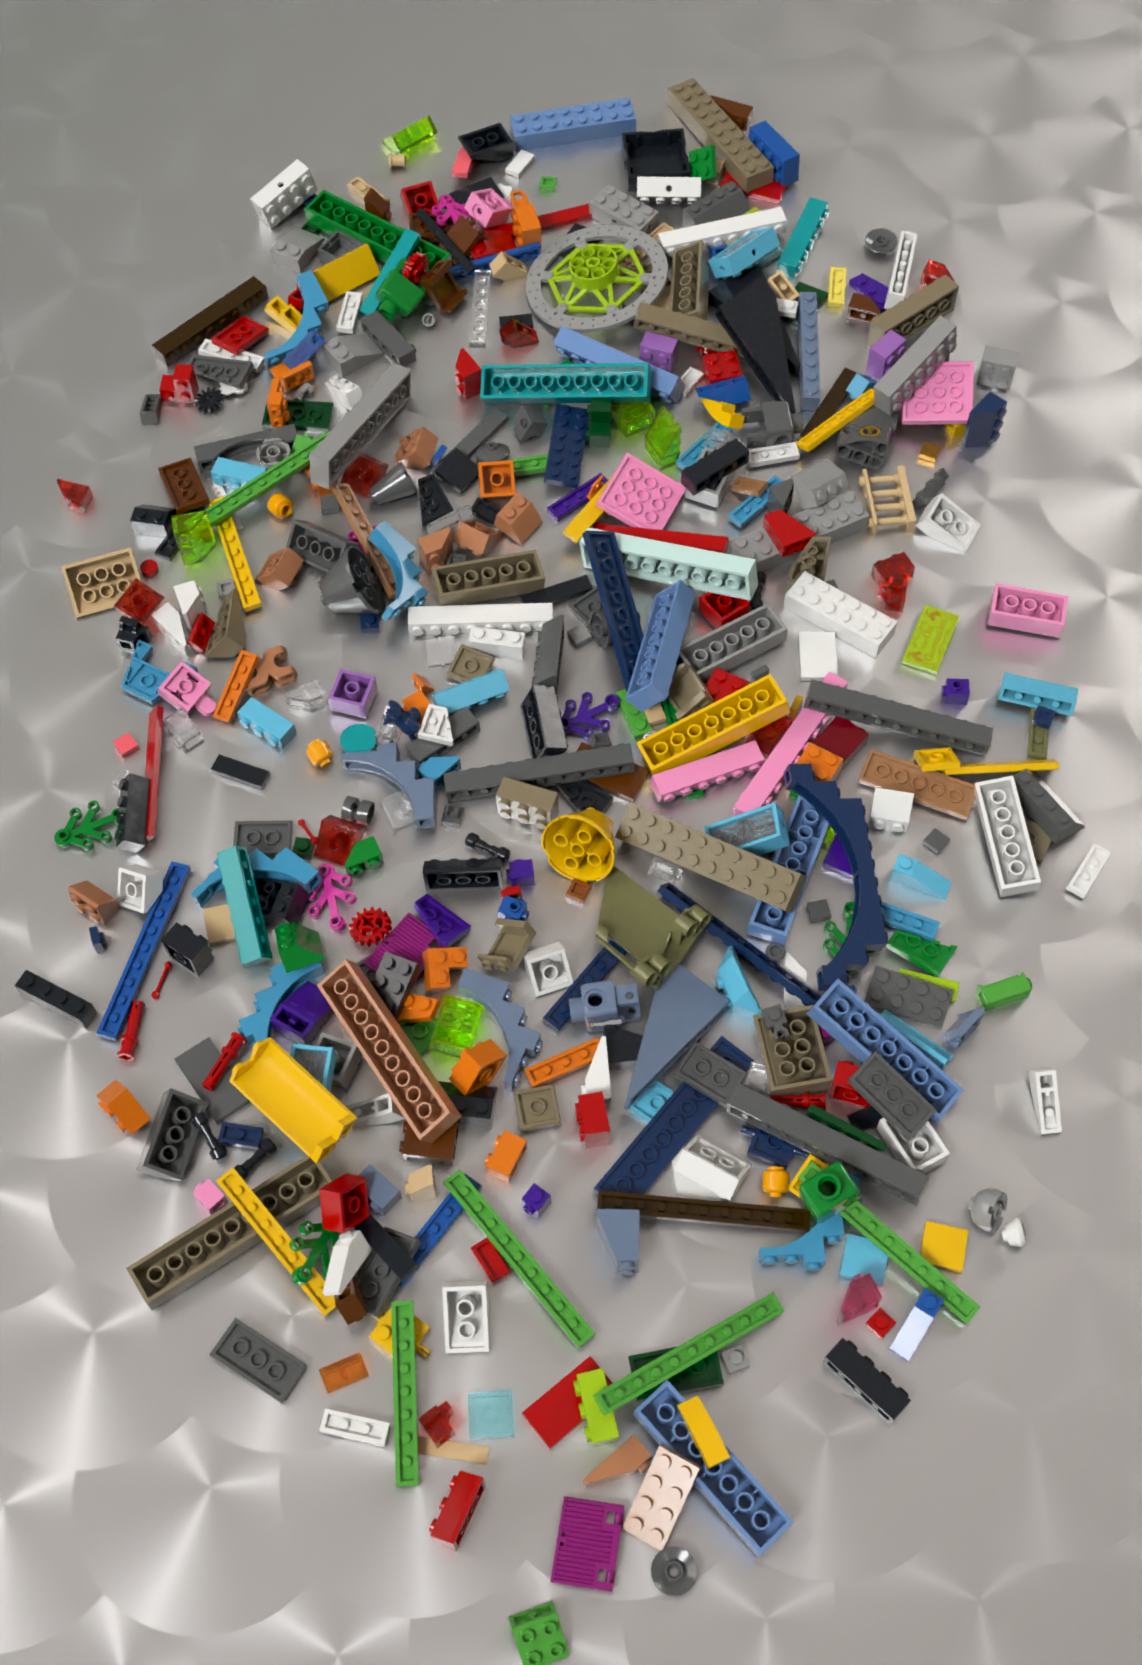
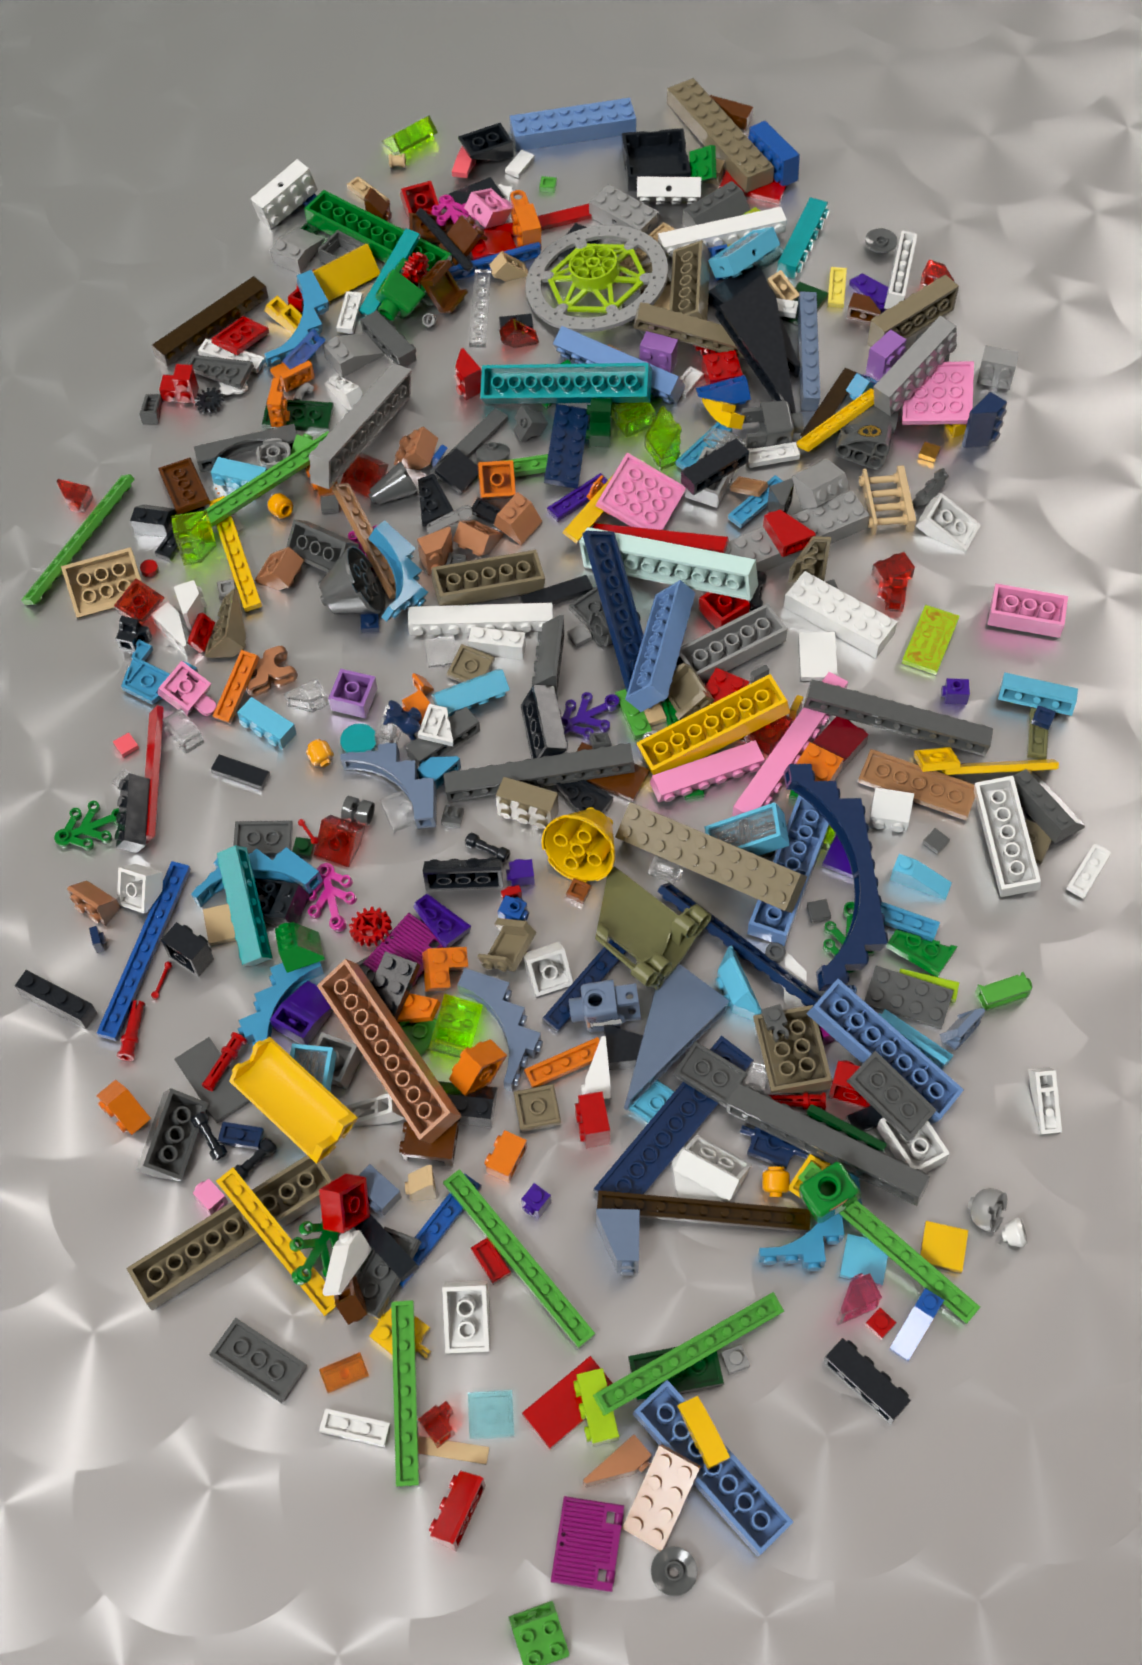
green slope [344,836,384,876] -> none
none -> bright green plate [21,474,135,605]

